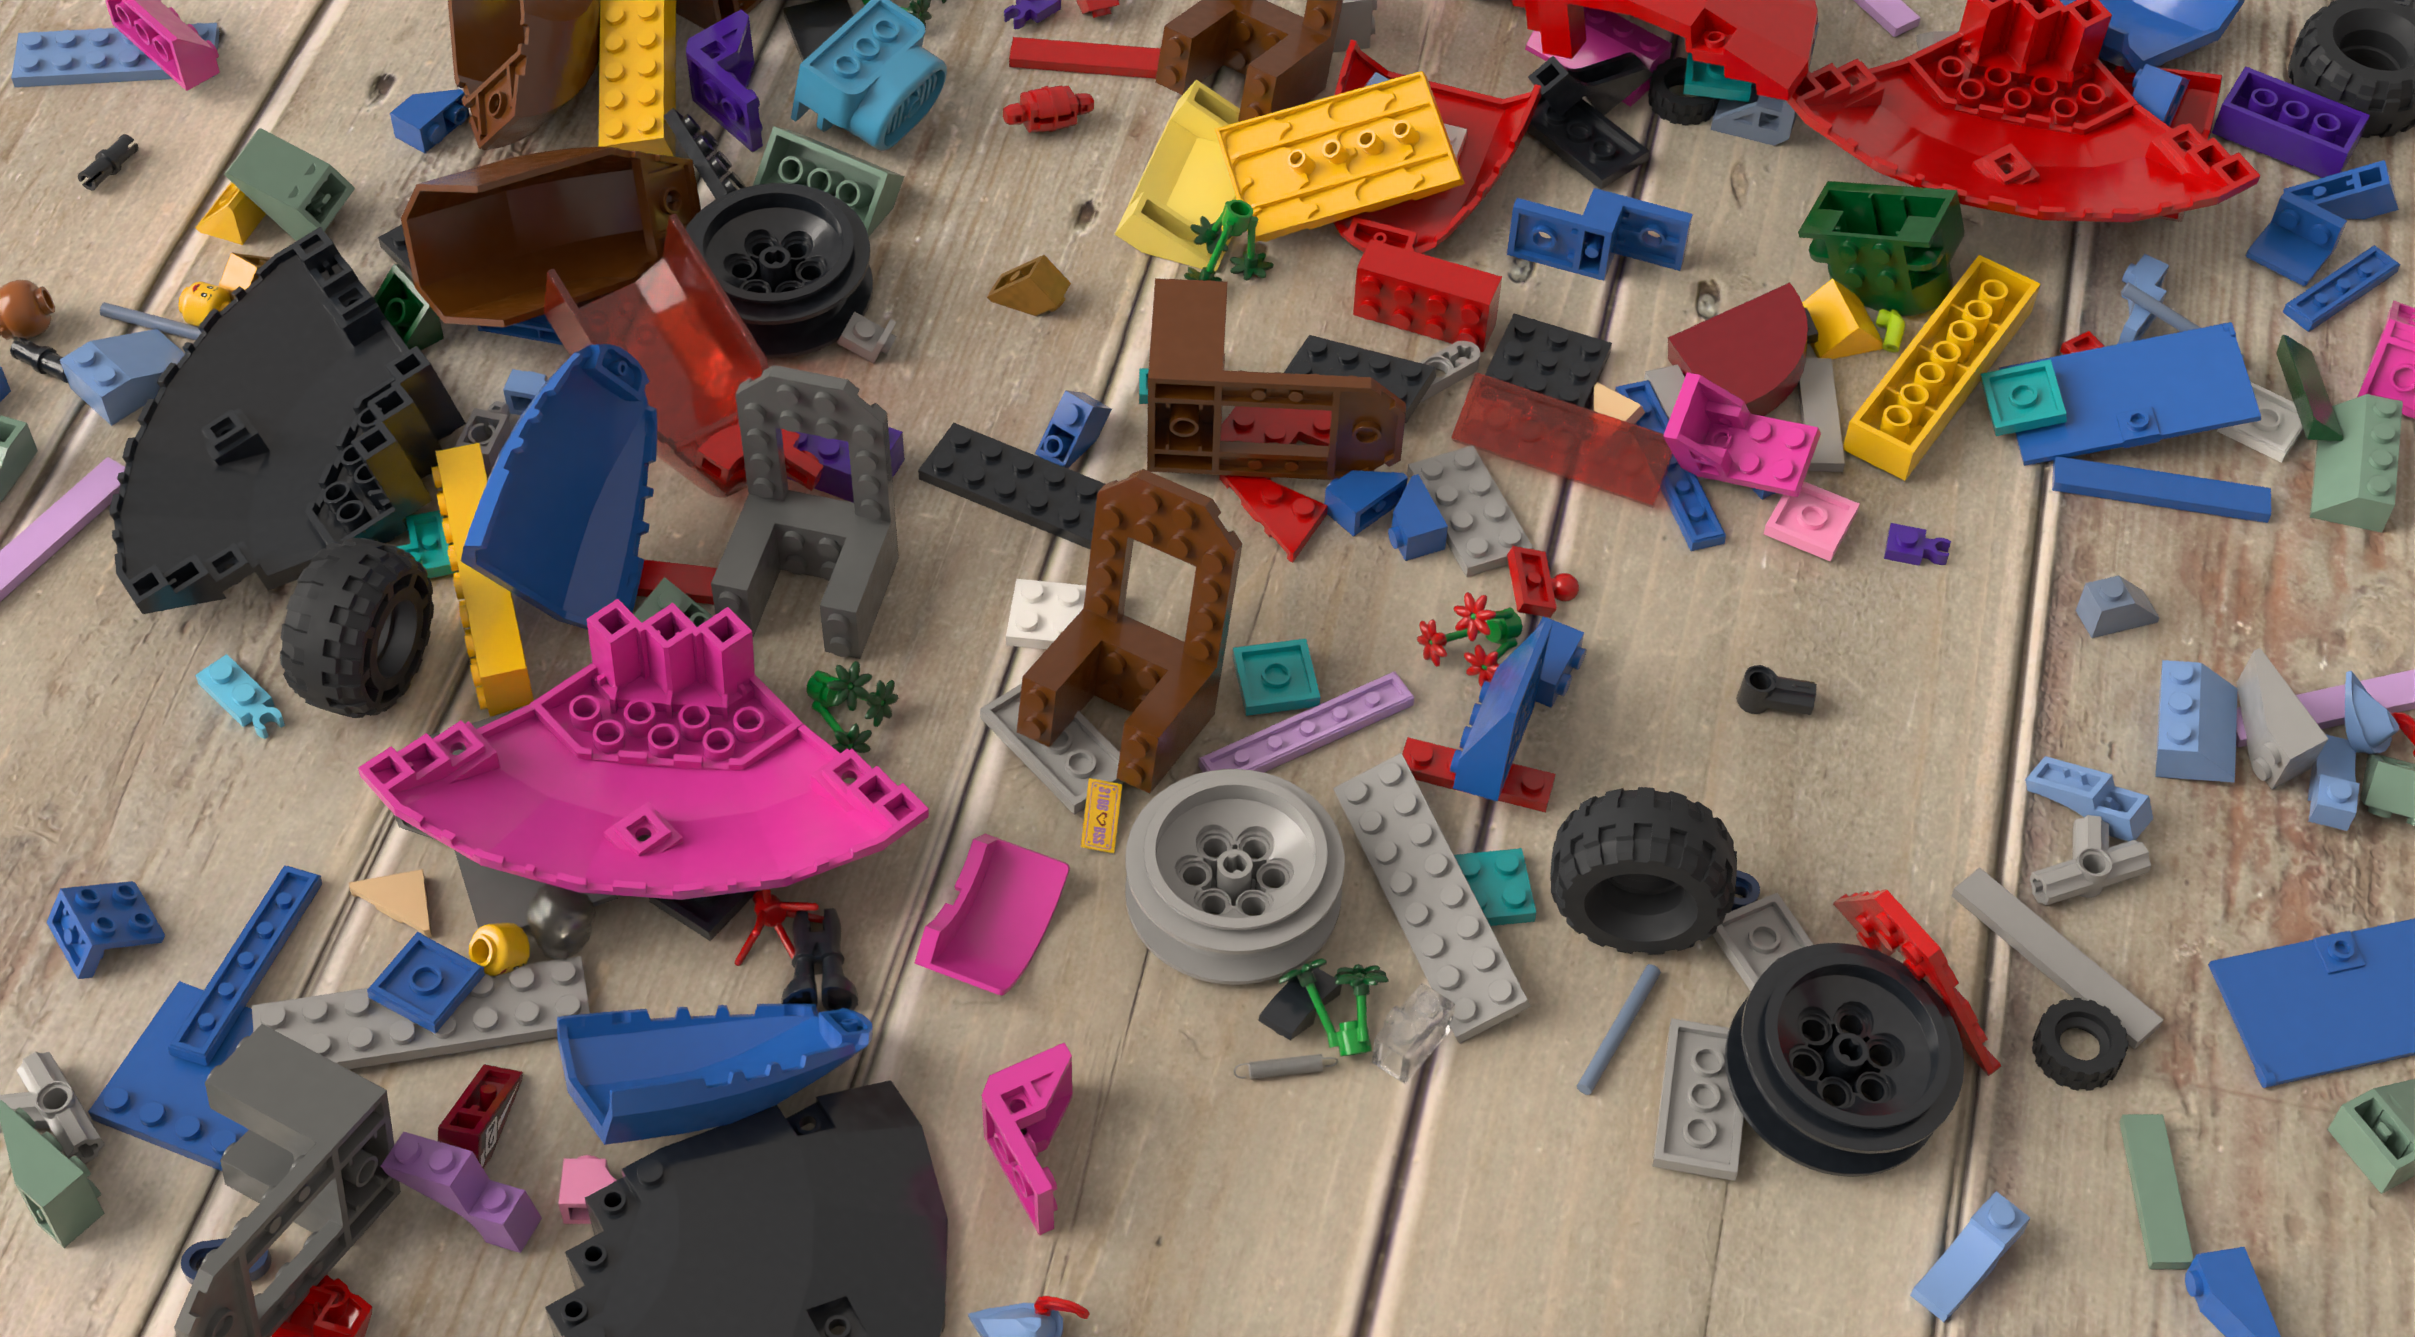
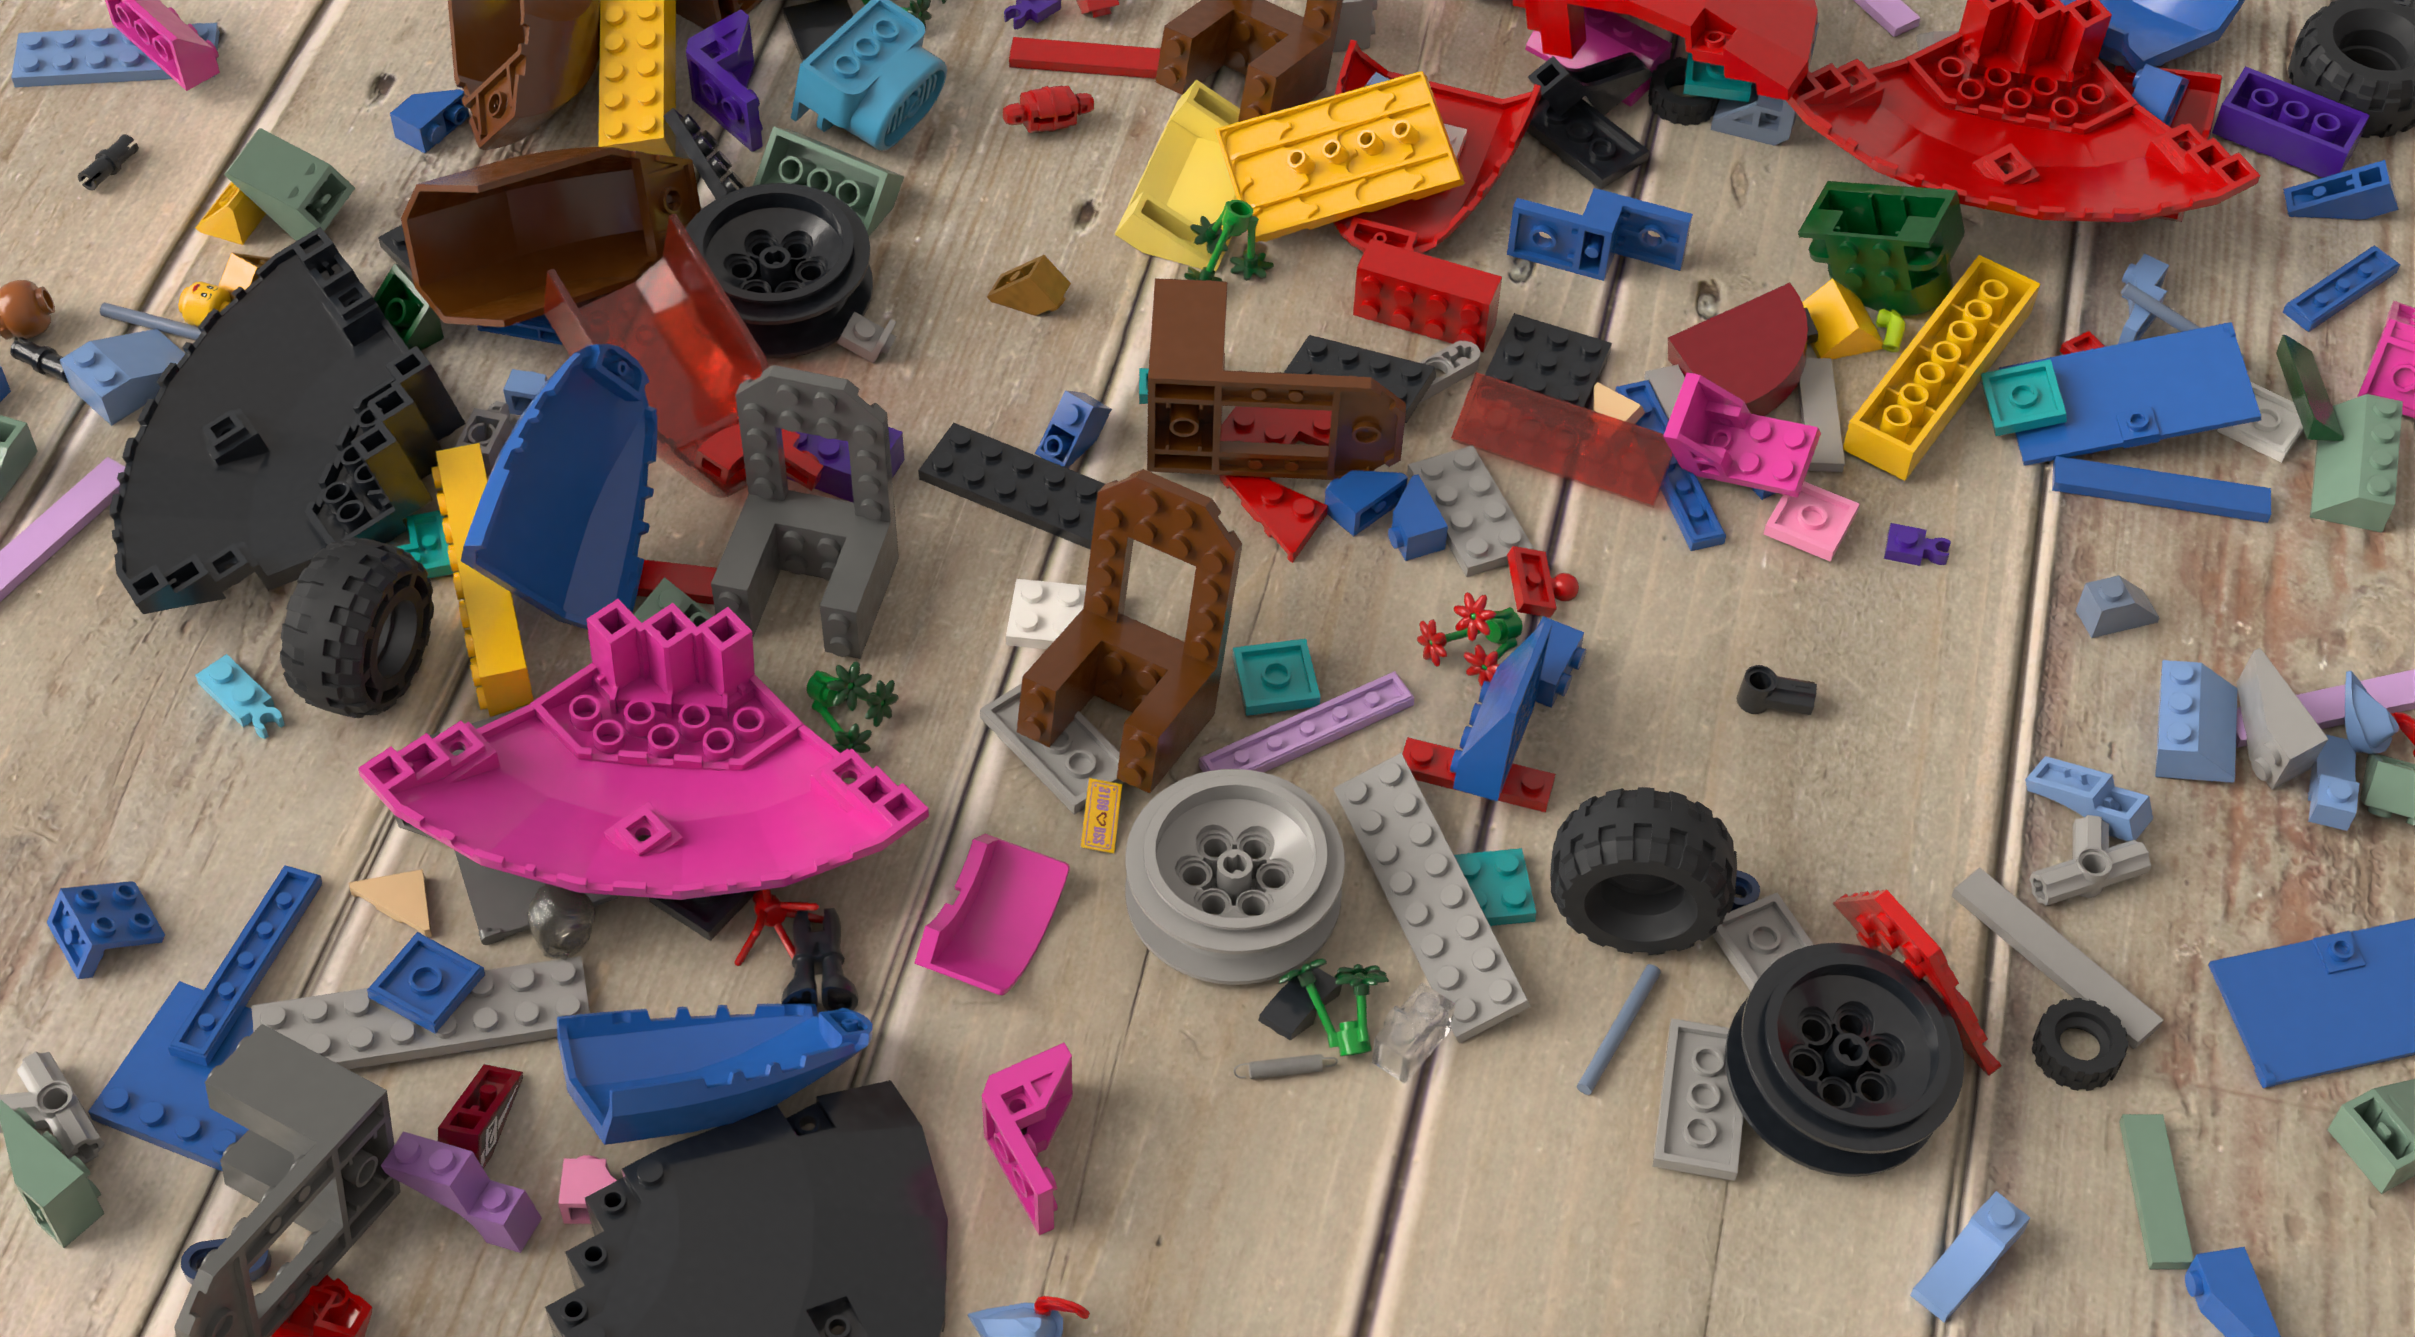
yellow head [469,922,530,976] -> none
blue bracket [2246,190,2347,286] -> none

